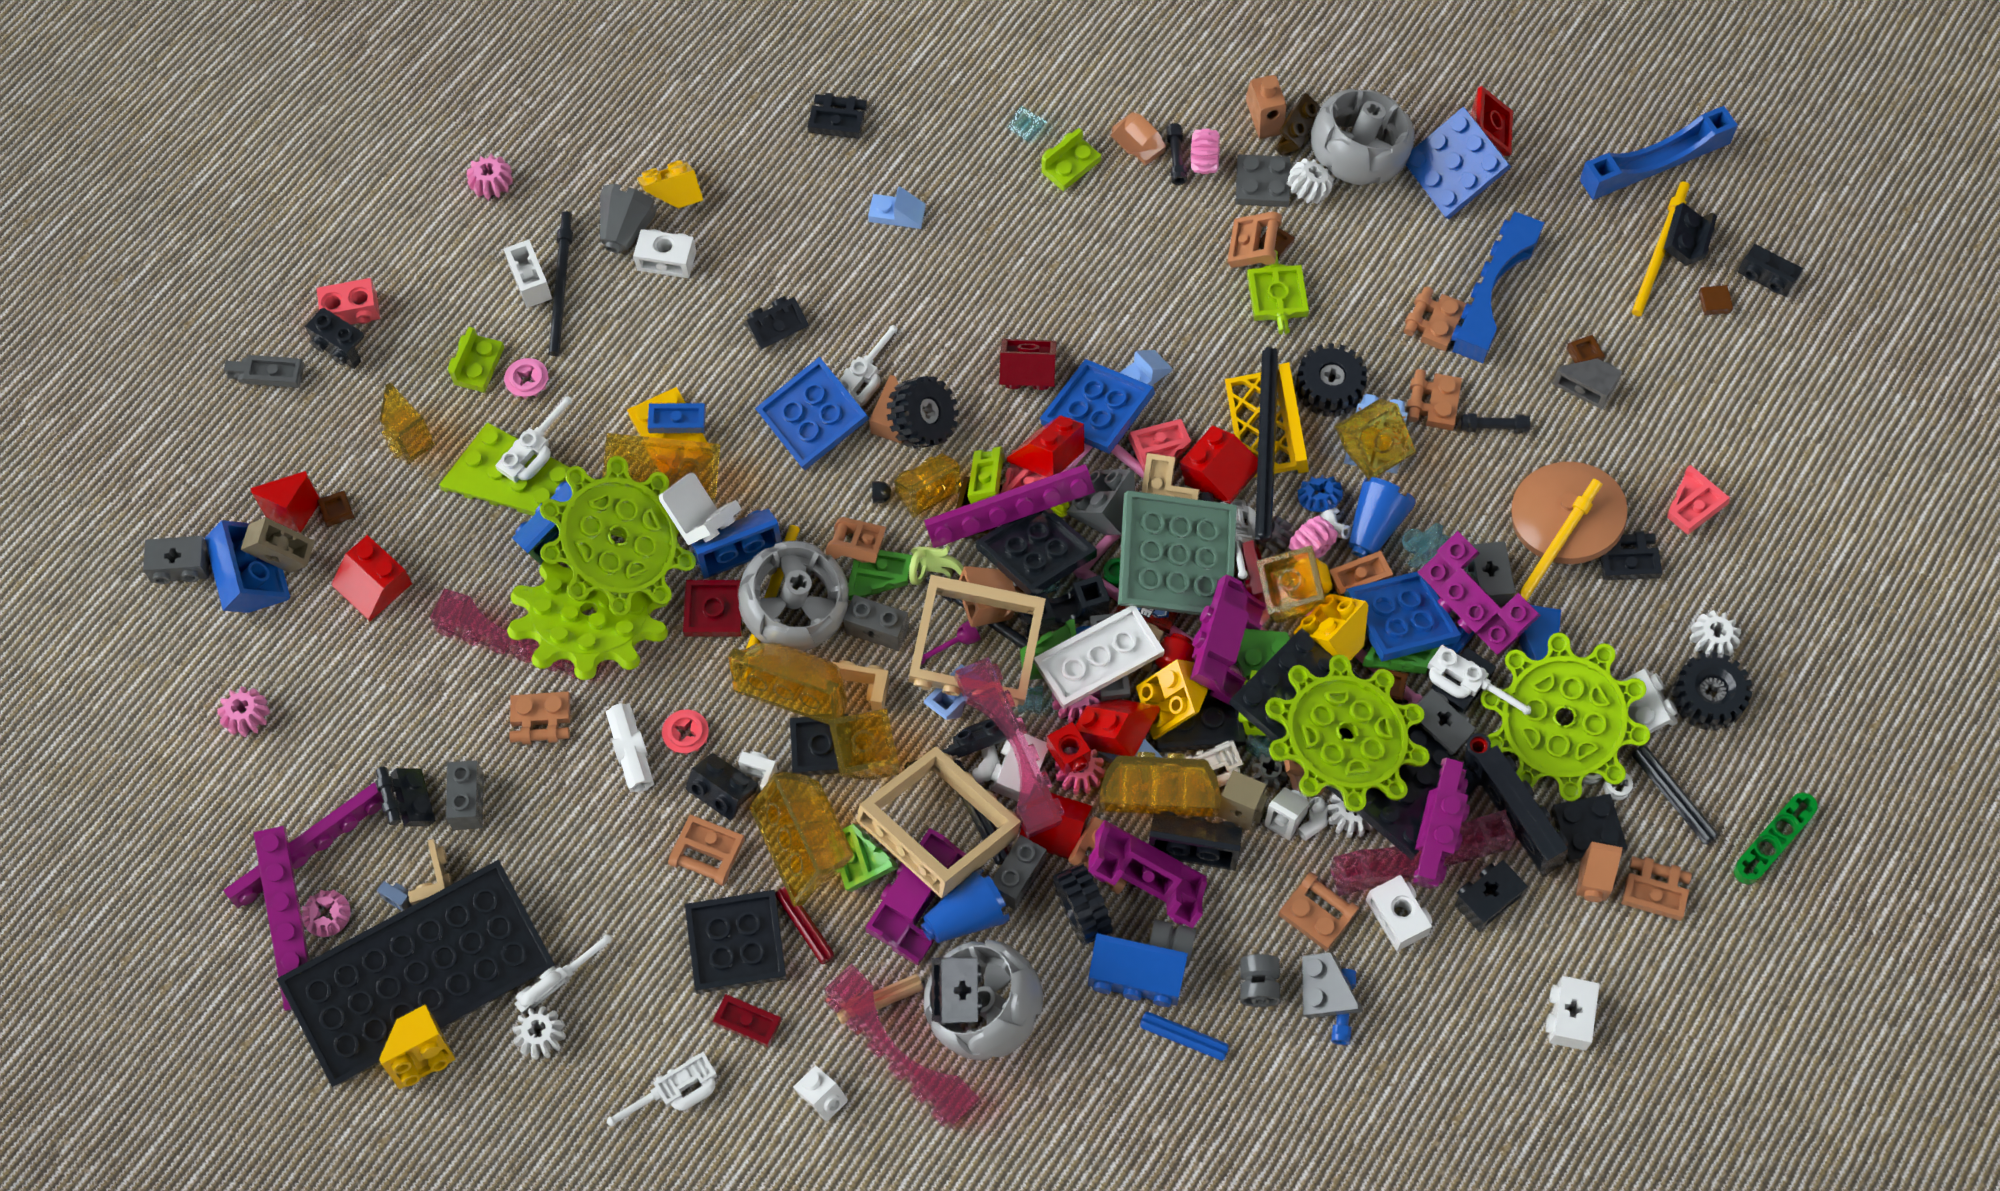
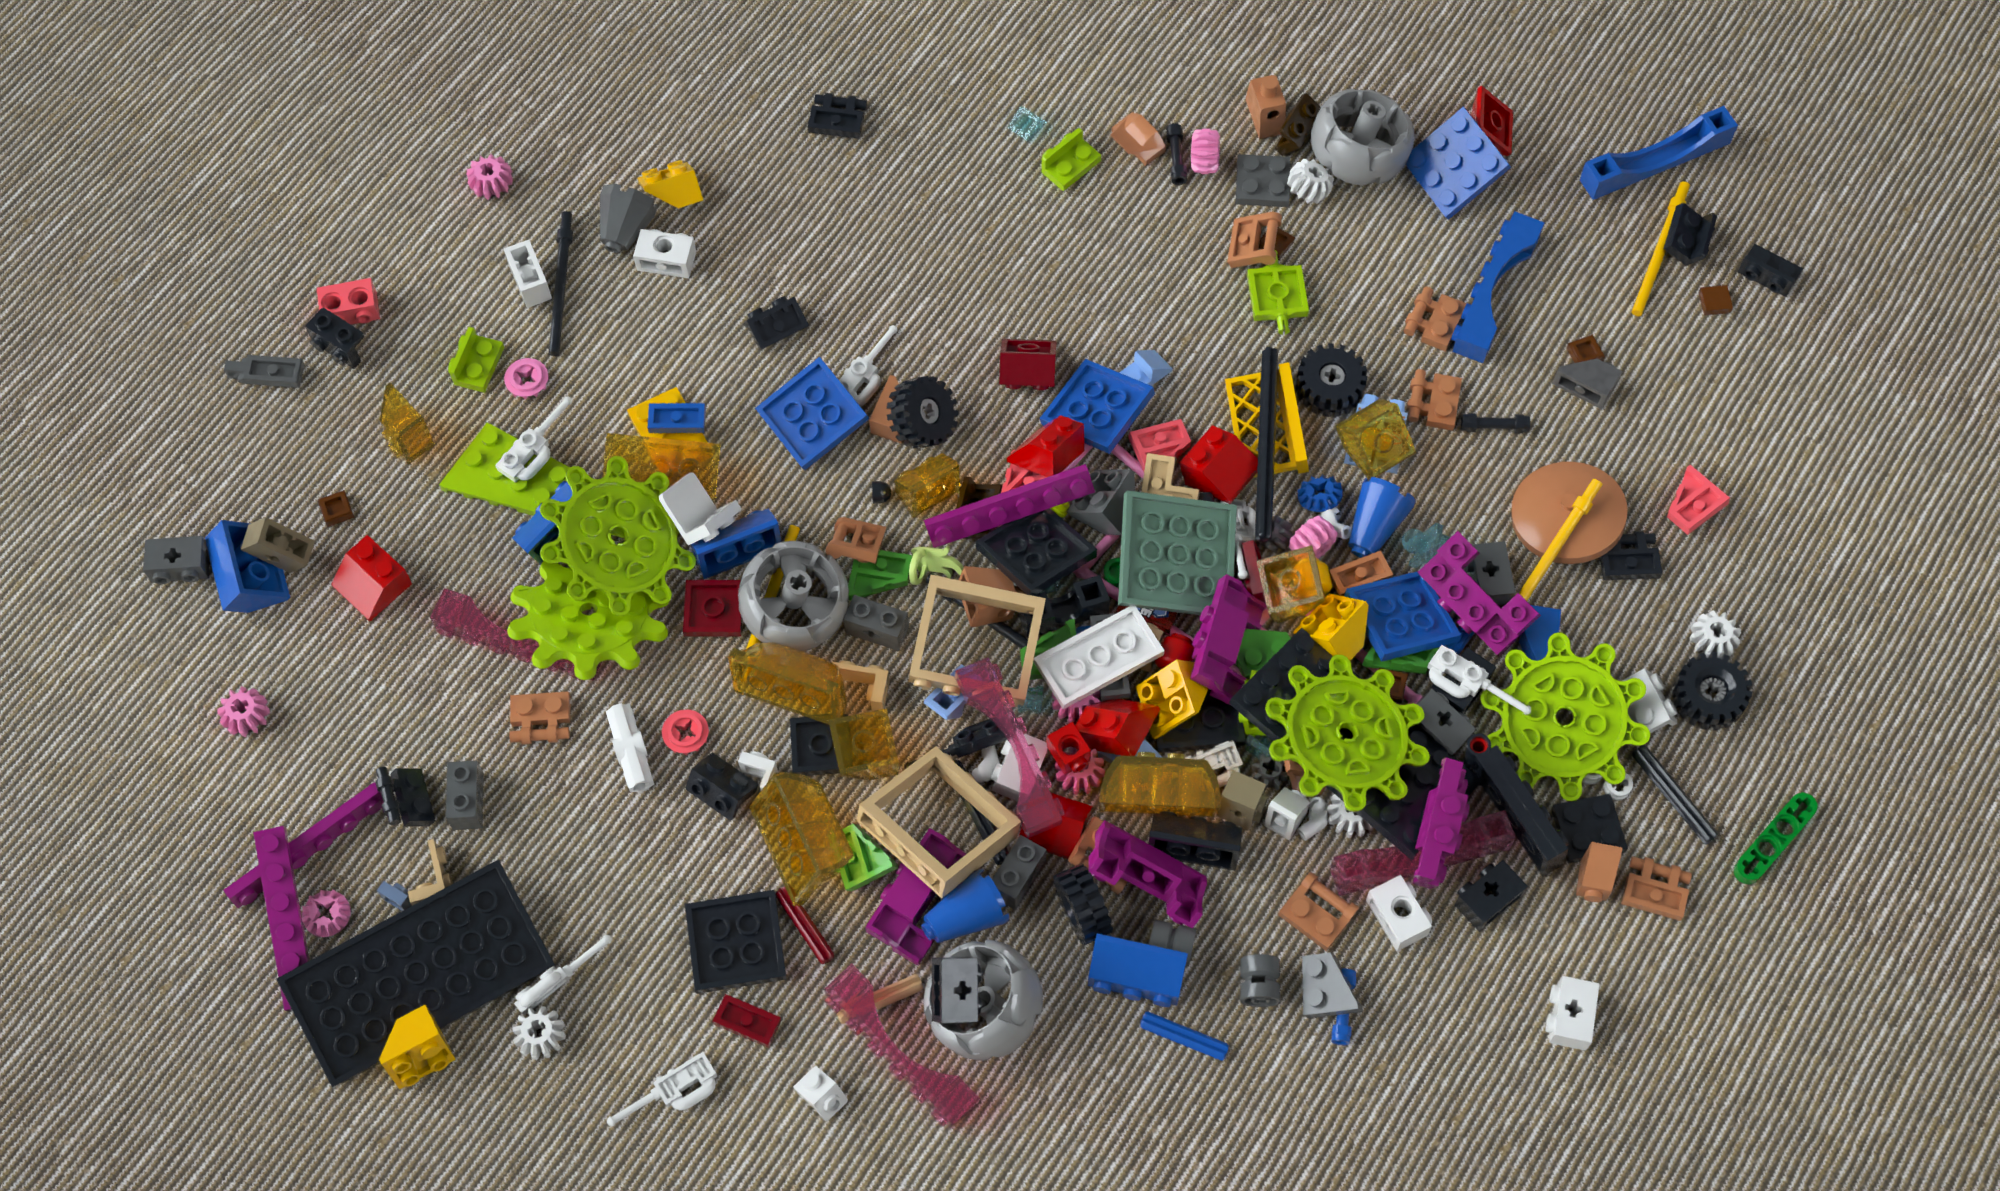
red slope [250,471,320,533] -> none
nougat plate [668,814,745,886] -> none
light blue slope [868,187,926,229] -> none
magenta hinge [921,620,981,665] -> none
lime plate [968,446,1005,504] -> none

